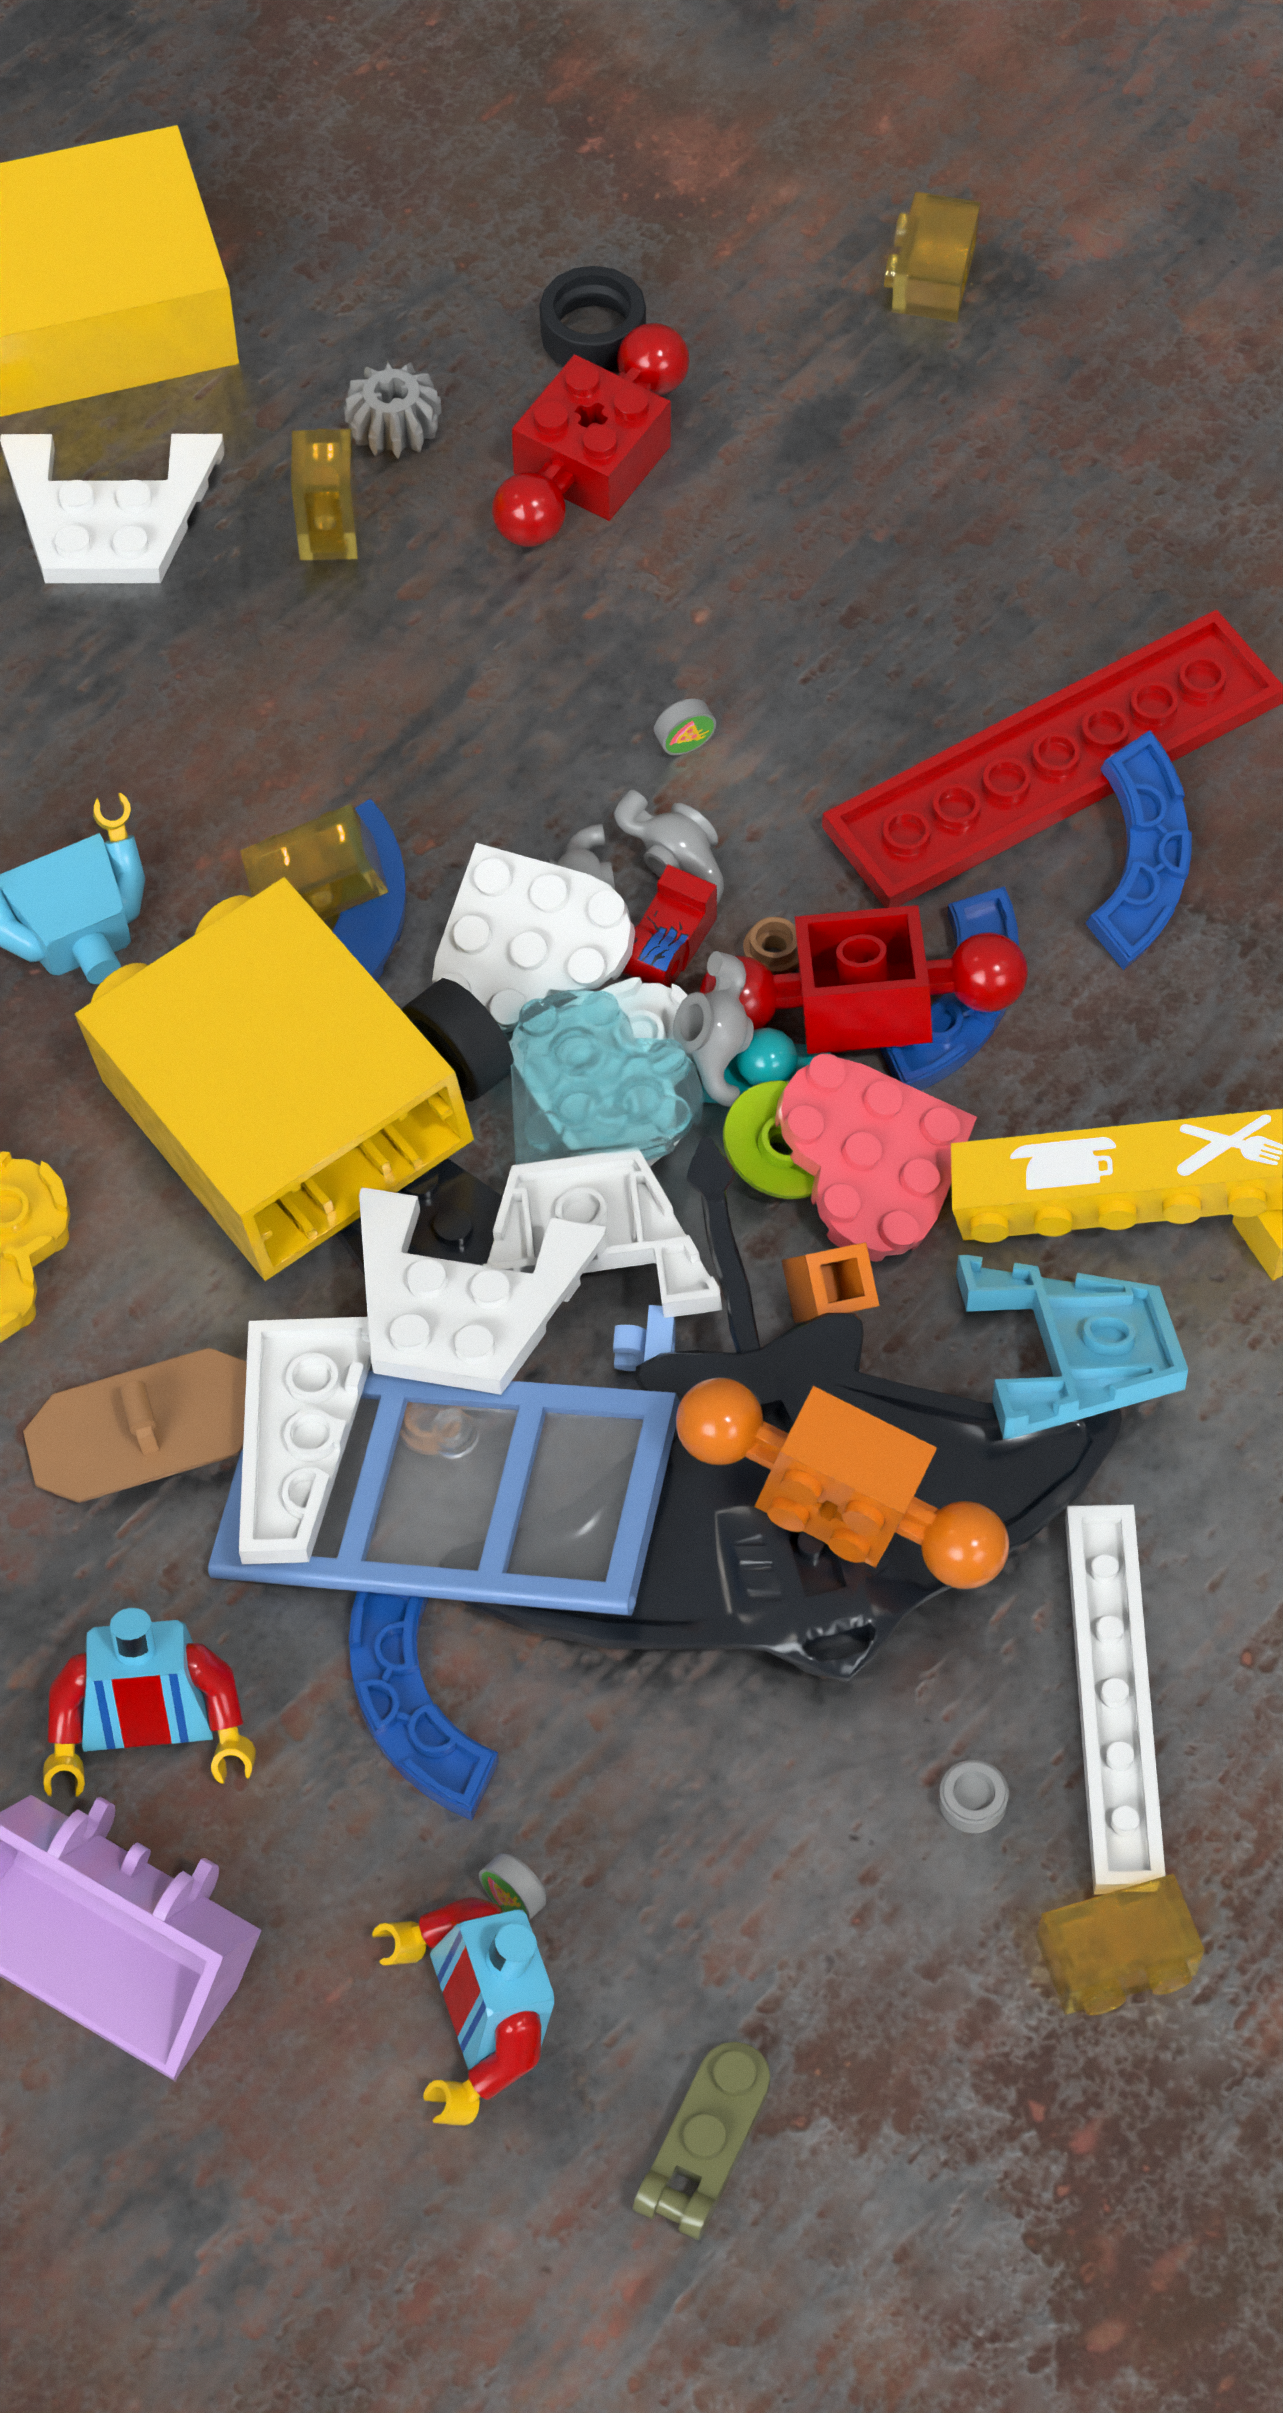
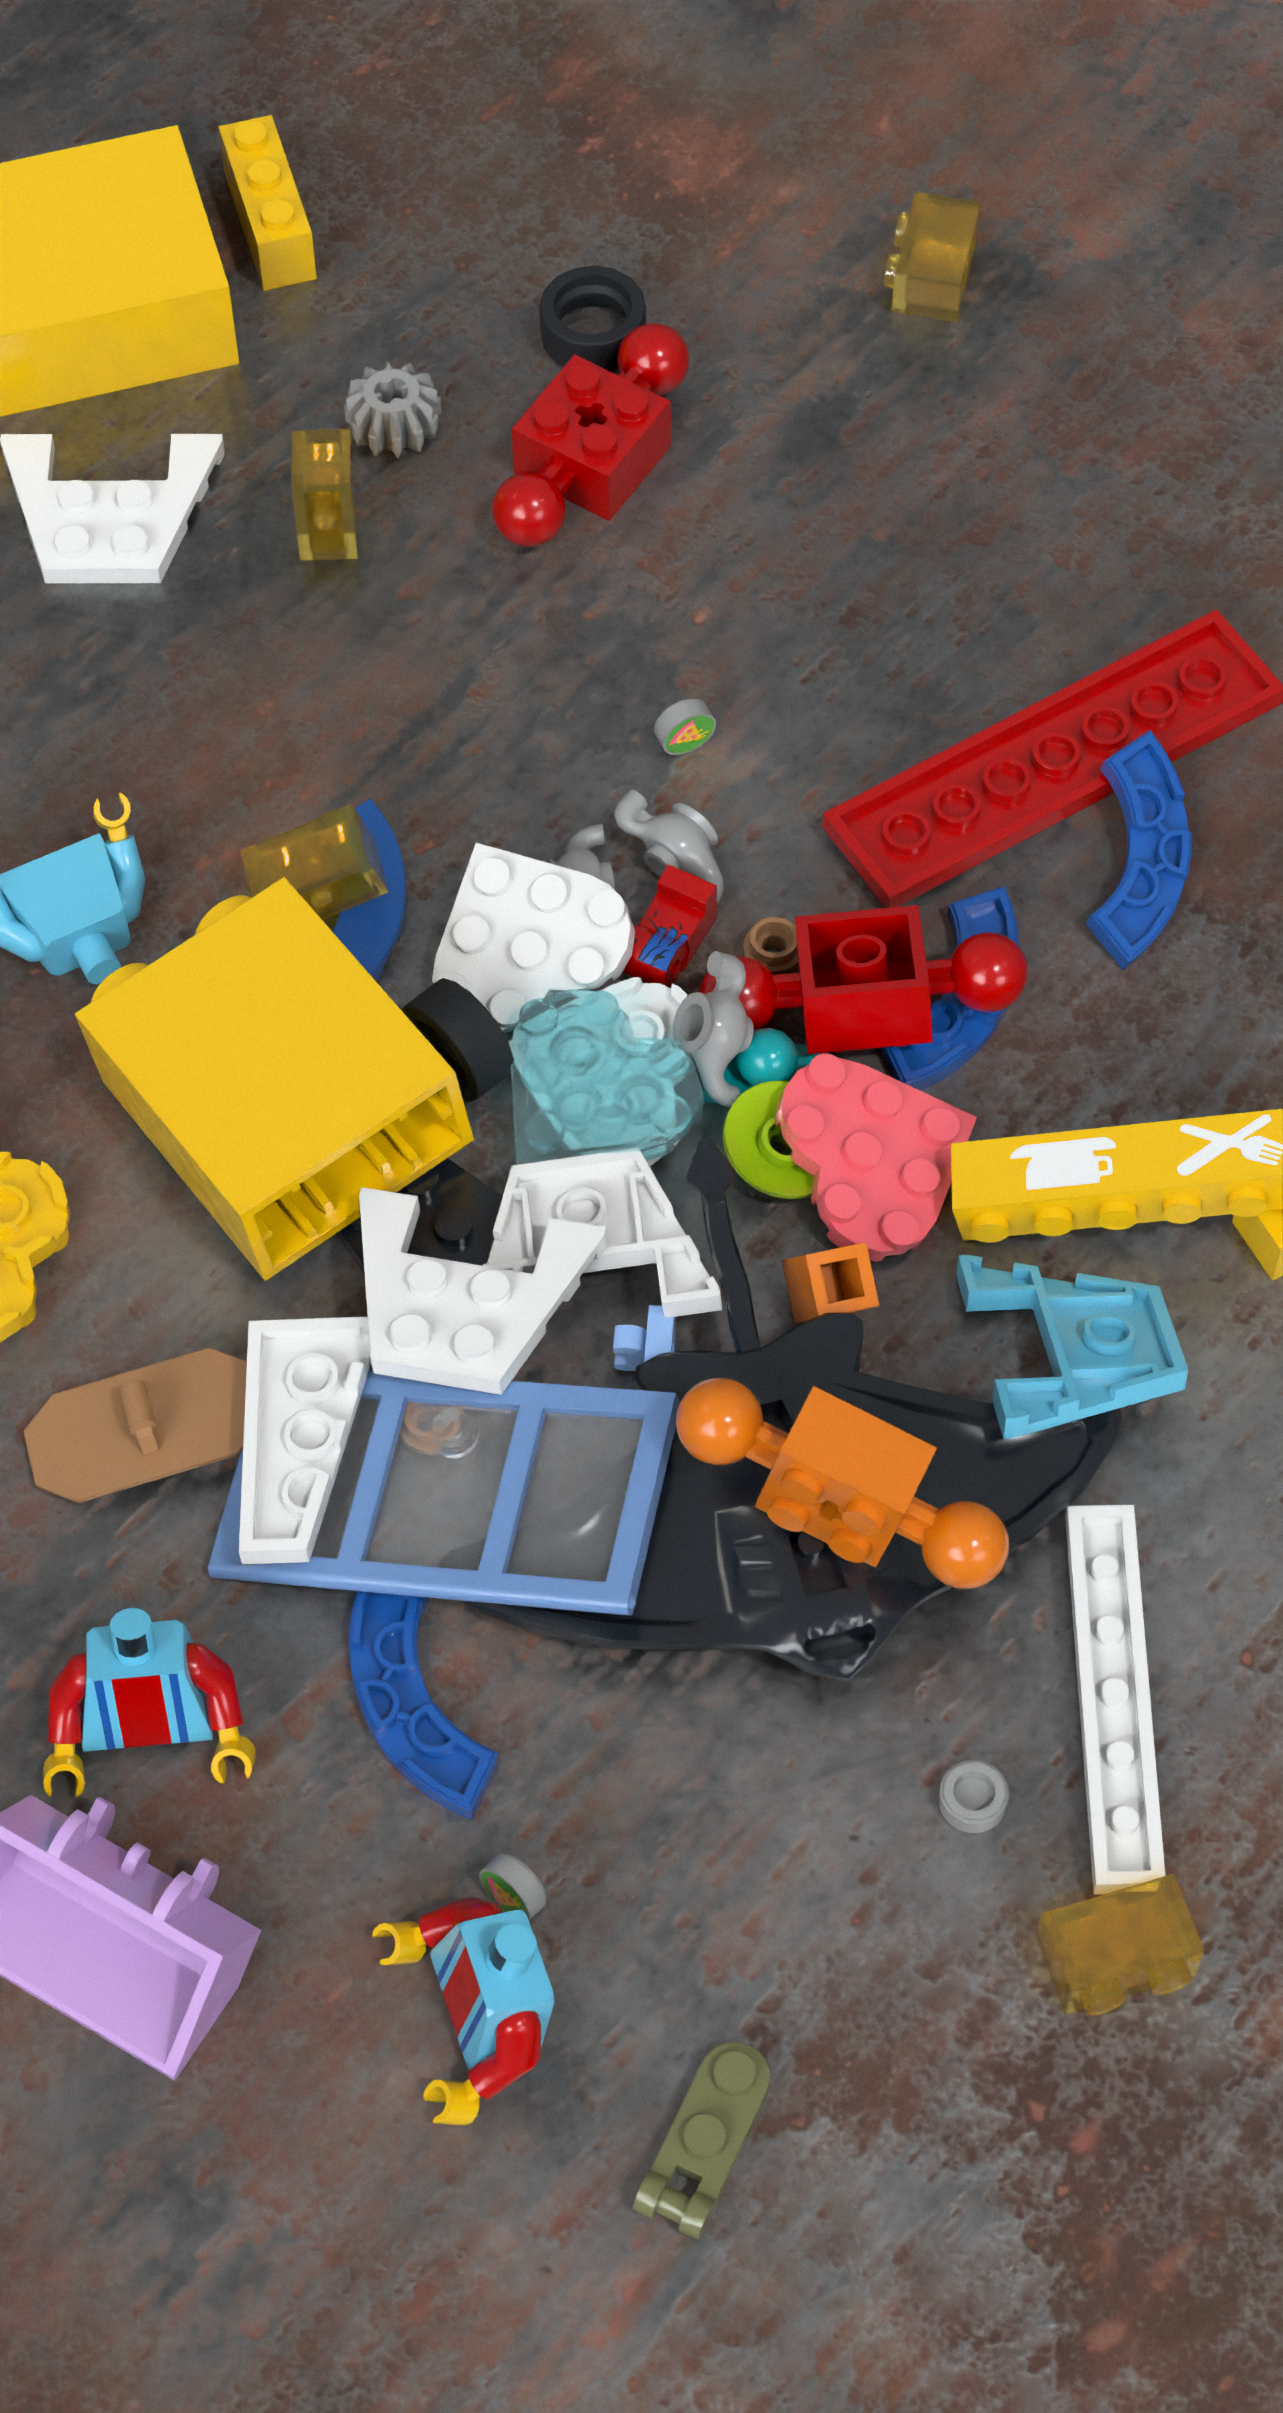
none -> yellow brick [218,115,317,291]

